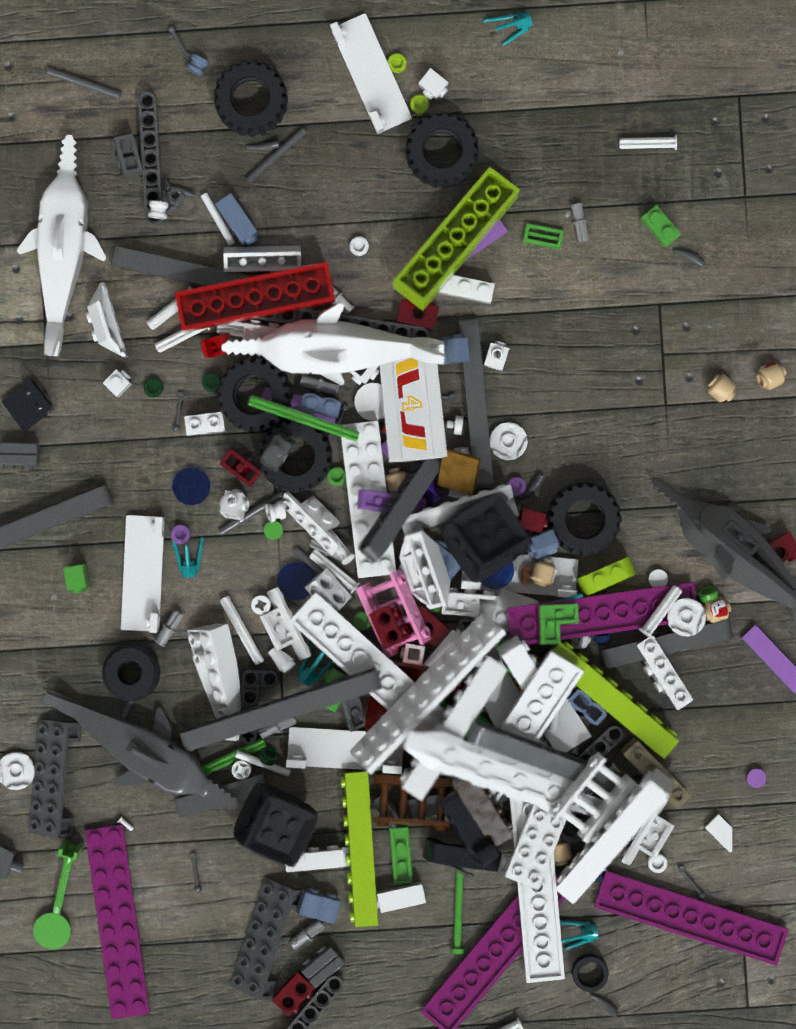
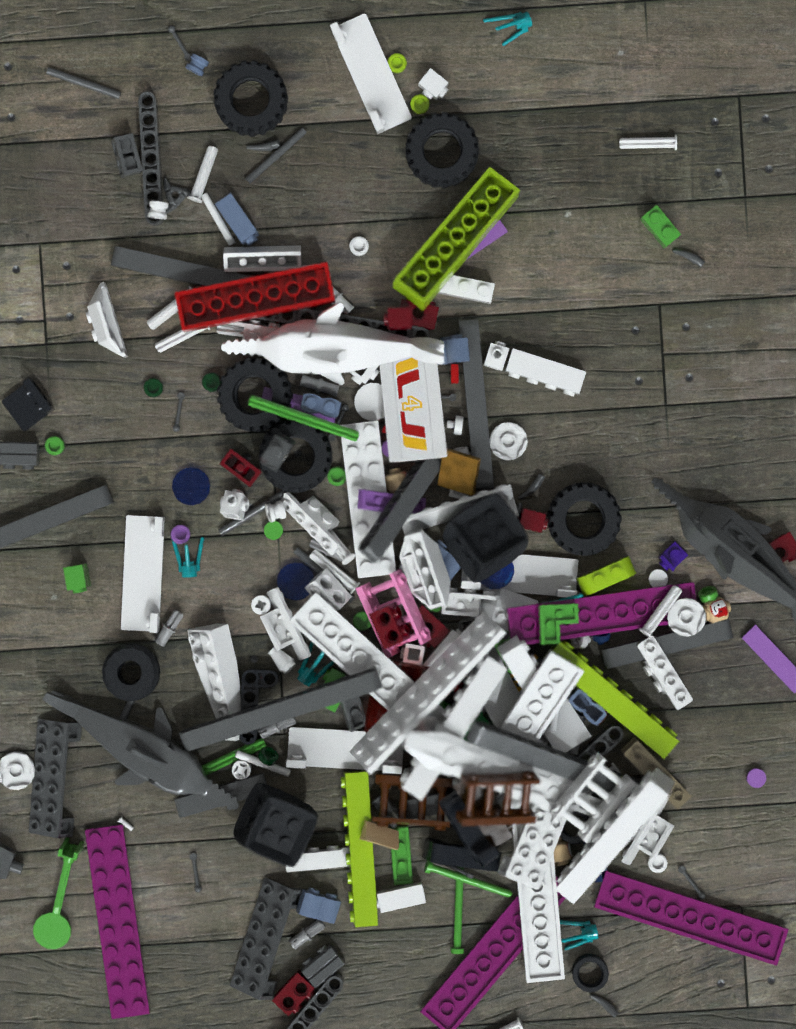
white animal [17,135,106,357] -> none
white brick [103,369,132,397] -> none
white brick [184,412,227,436] -> none
red bracket [201,333,231,358] -> none
white axle [220,596,264,665] -> none
dark purple bush [425,481,444,506] -> none
medium lavender tile [507,477,527,497] -> none
reddish brown tile [520,565,531,585] -> none
bright green tile [523,223,564,250] -> none
sand blue brick [526,529,559,561] -> none
tan head [530,558,557,588] -> none
light grey axle [570,203,589,242] -> none
white tile [705,814,732,853] -> none
tan head [707,374,736,402] -> none
tan head [756,362,786,390] -> none
none -> bright green tile [45,436,65,455]
none -> white axle [187,146,218,203]
none -> tan slope [360,821,399,850]
none -> dark red brick [384,308,412,330]
none -> bright green bar [424,861,513,898]
none -> red tile [451,364,459,384]
none -> reddish brown fence [456,771,541,826]
none -> white brick [505,348,586,397]
none -> dark purple bracket [658,541,688,571]

